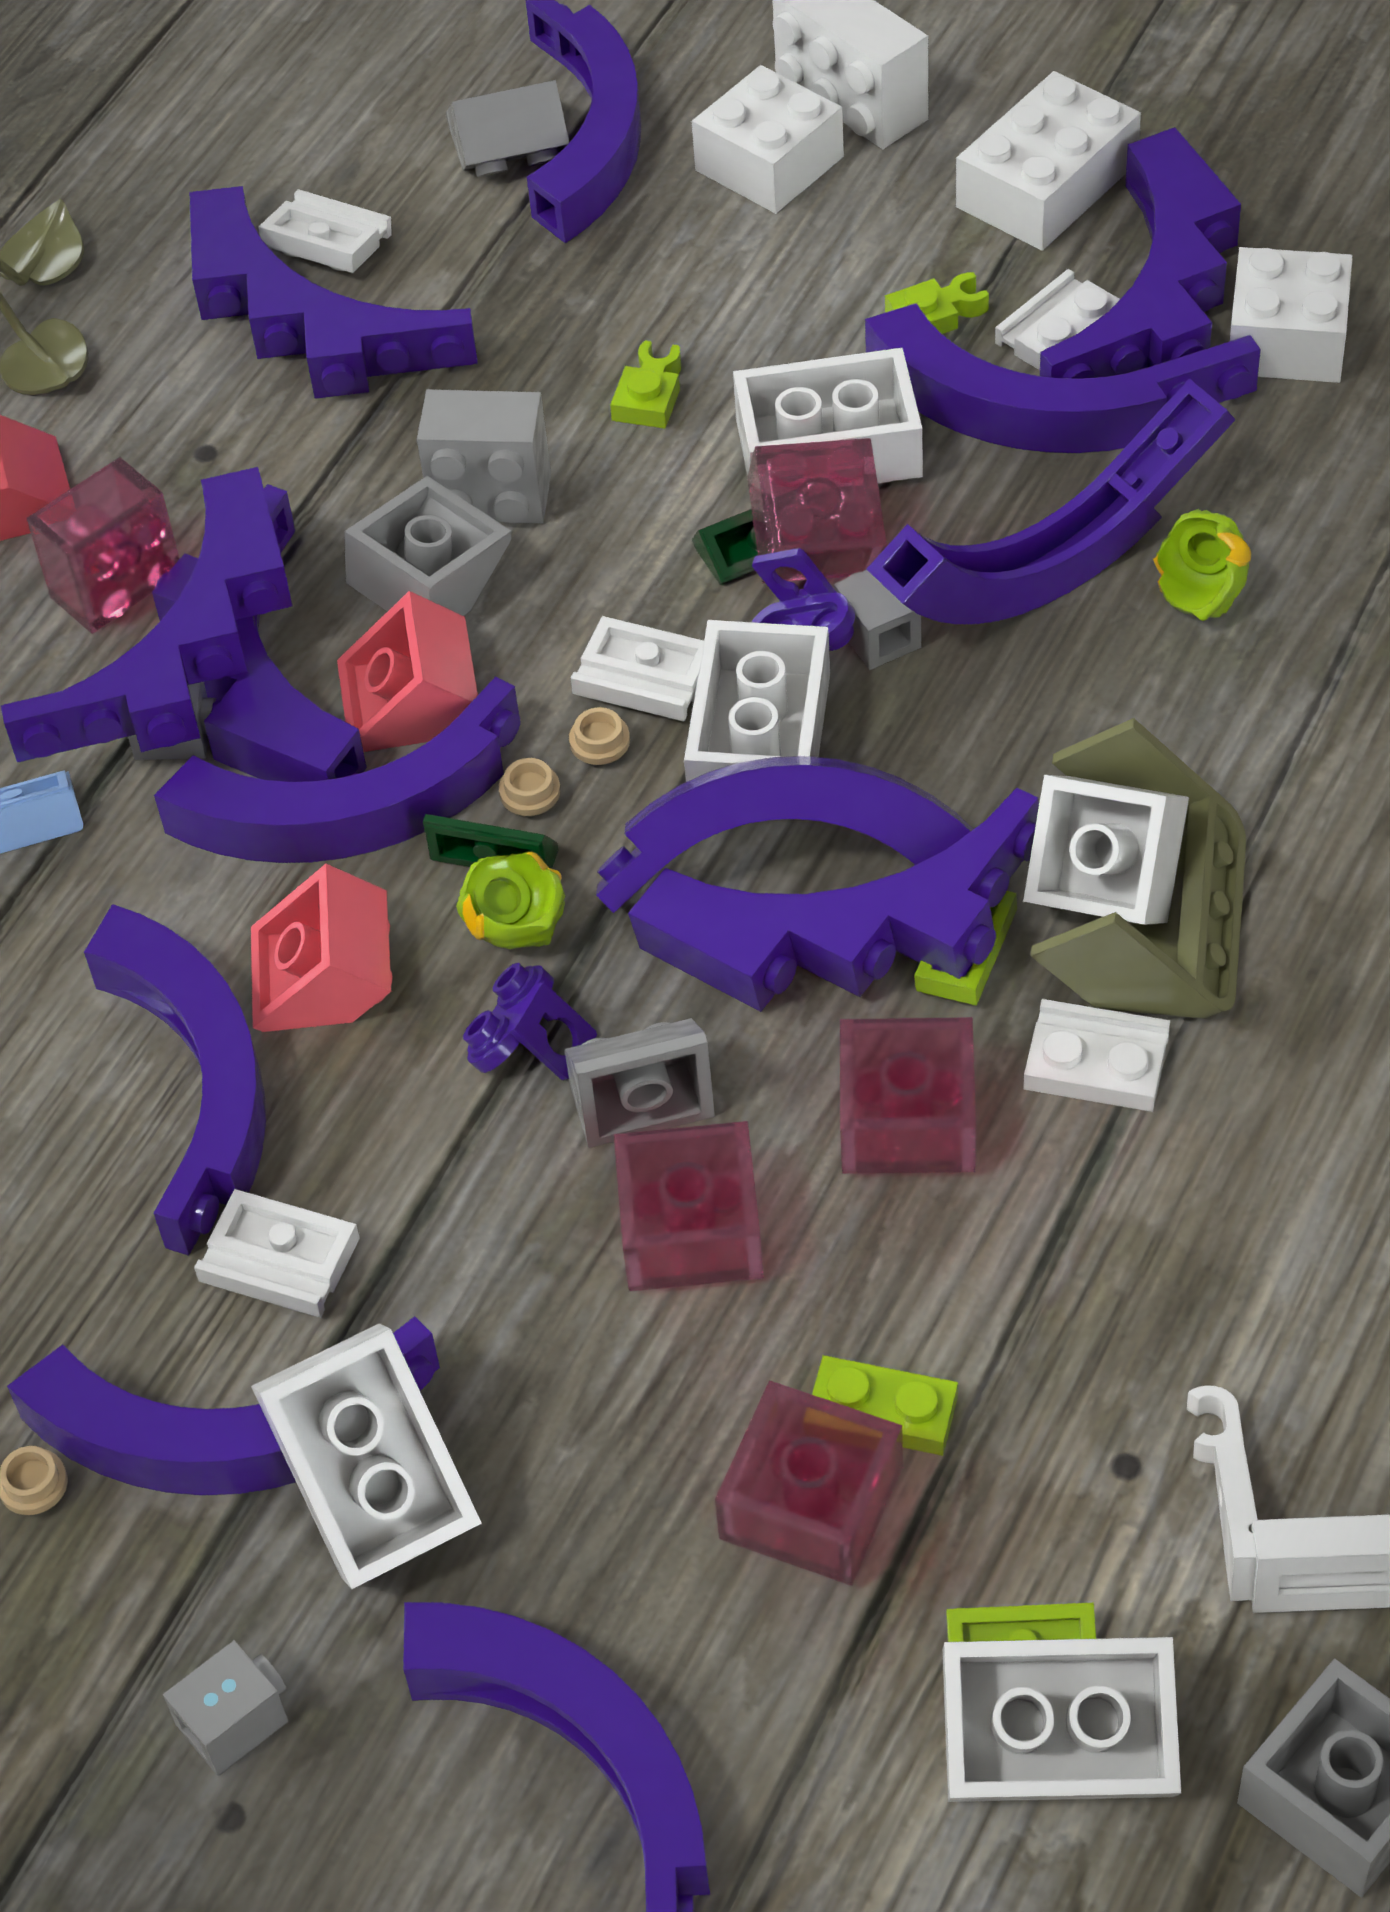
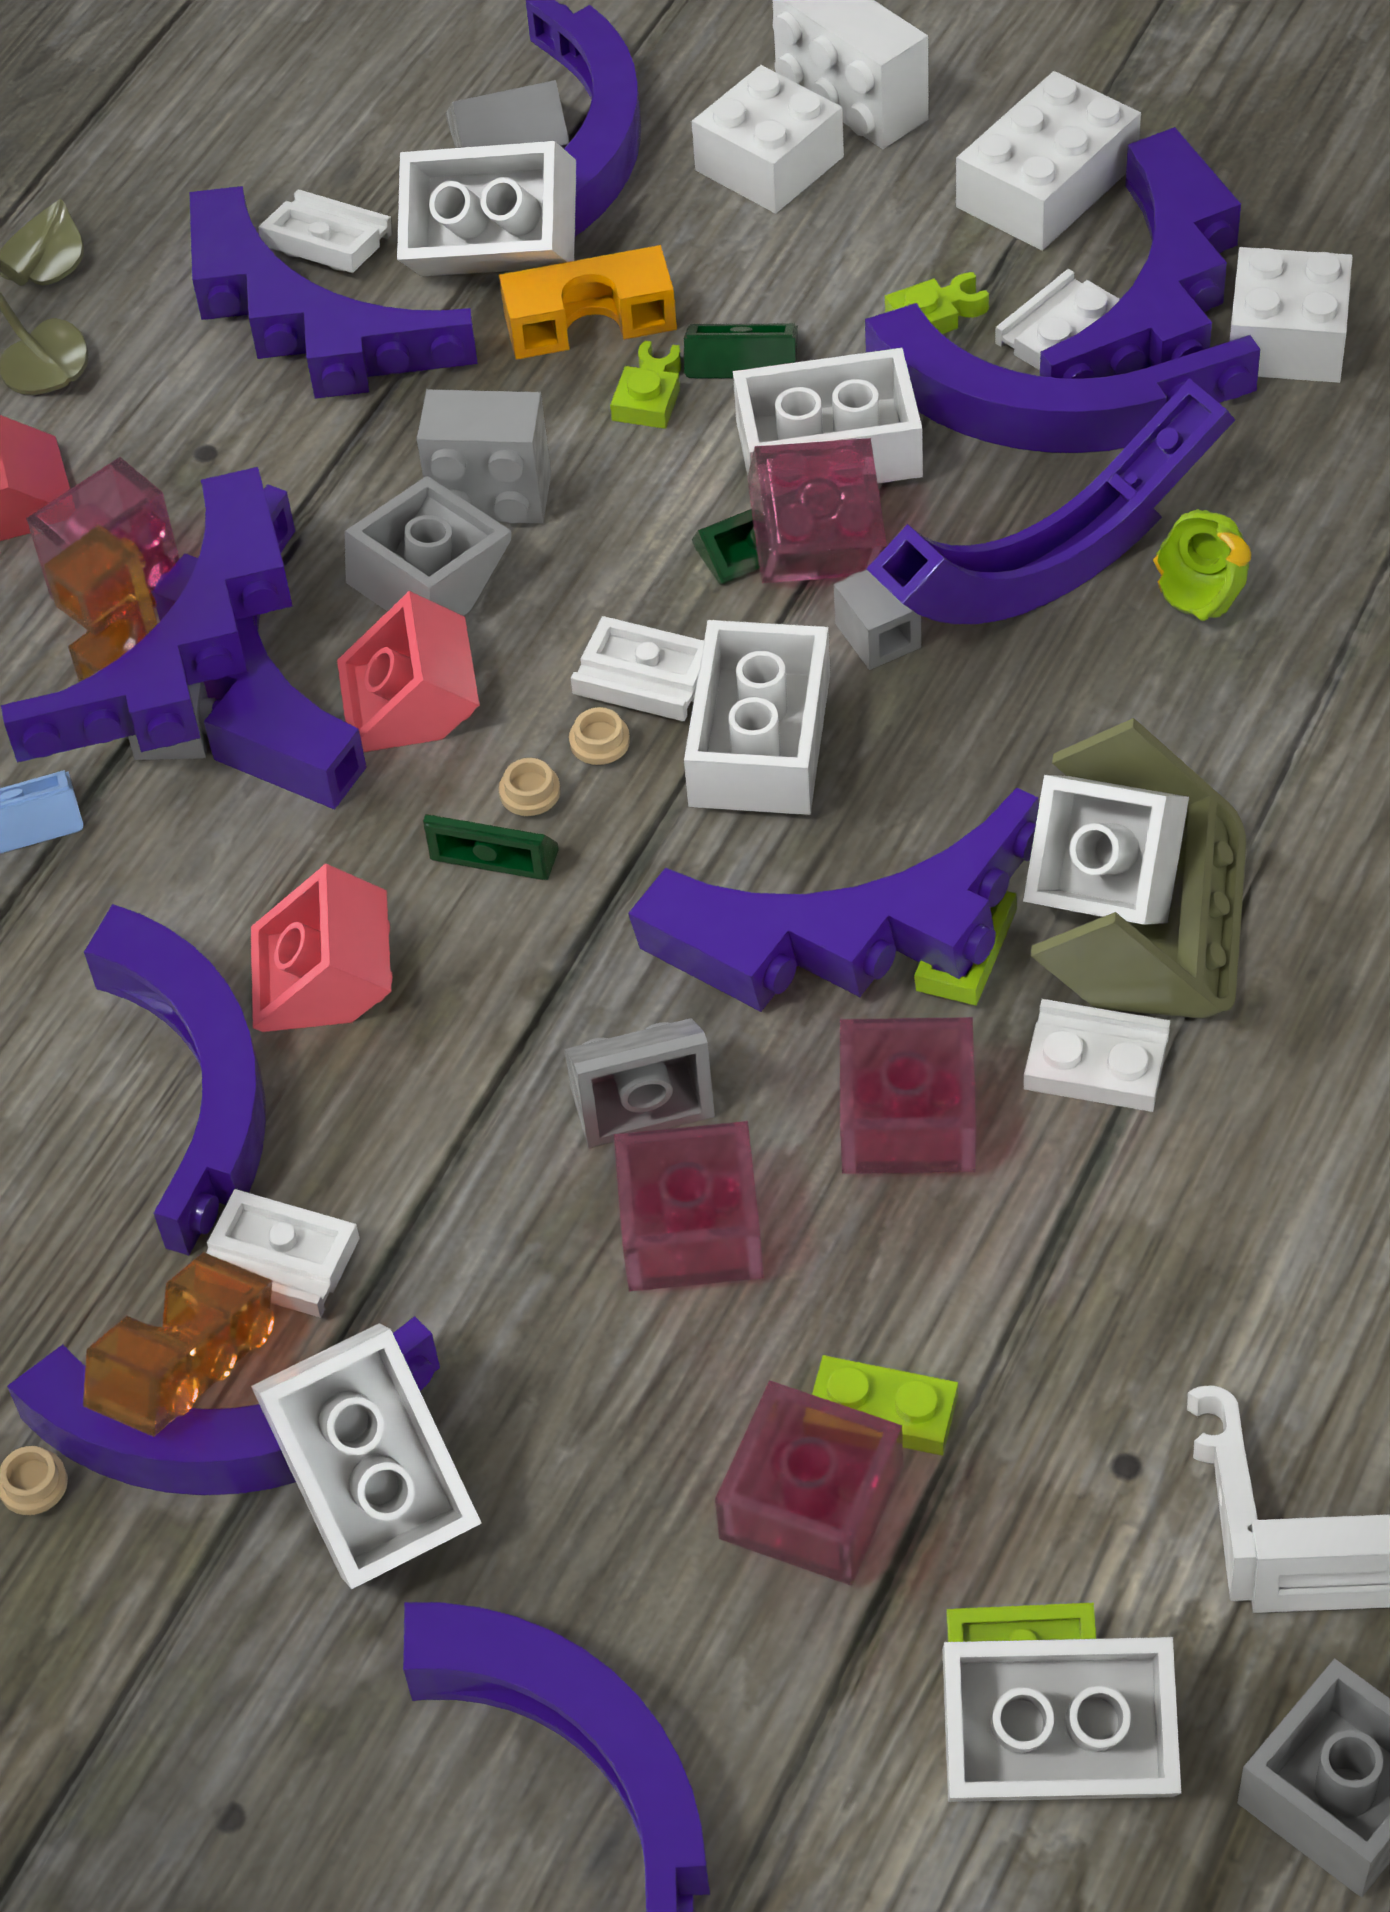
dark purple arch [154,676,521,863] -> none
light grey brick [163,1640,288,1776] -> none
lime hair [456,852,566,949] -> none
dark purple bracket [463,963,597,1081] -> none
dark purple arch [596,756,973,913] -> none
dark purple bracket [752,548,855,651] -> none
none -> clear orange arch [43,524,158,682]
none -> clear orange arch [83,1252,275,1437]
none -> white brick [397,141,576,277]
none -> light orange arch [499,245,677,360]
none -> dark green slope [684,323,798,378]

